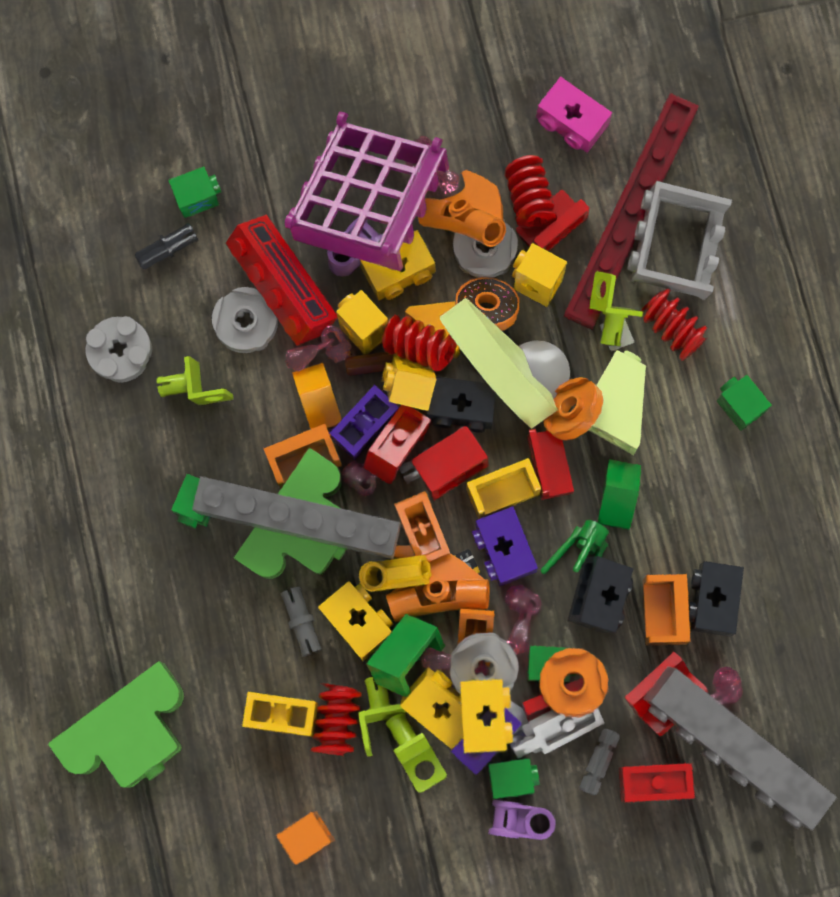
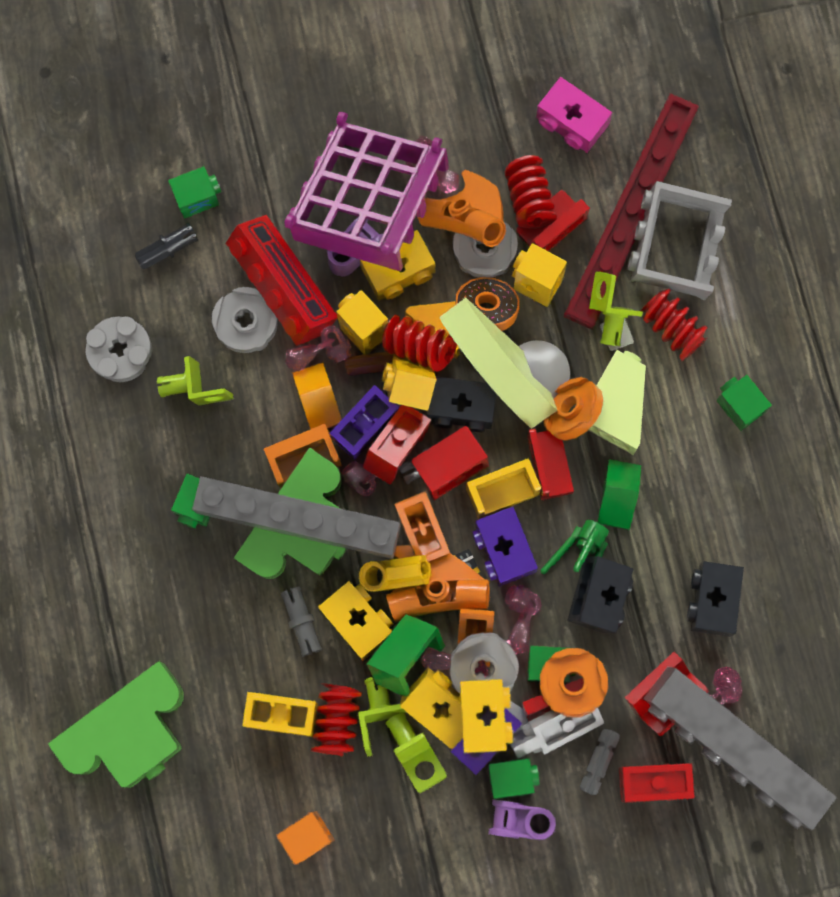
orange panel [643,574,690,646] -> none

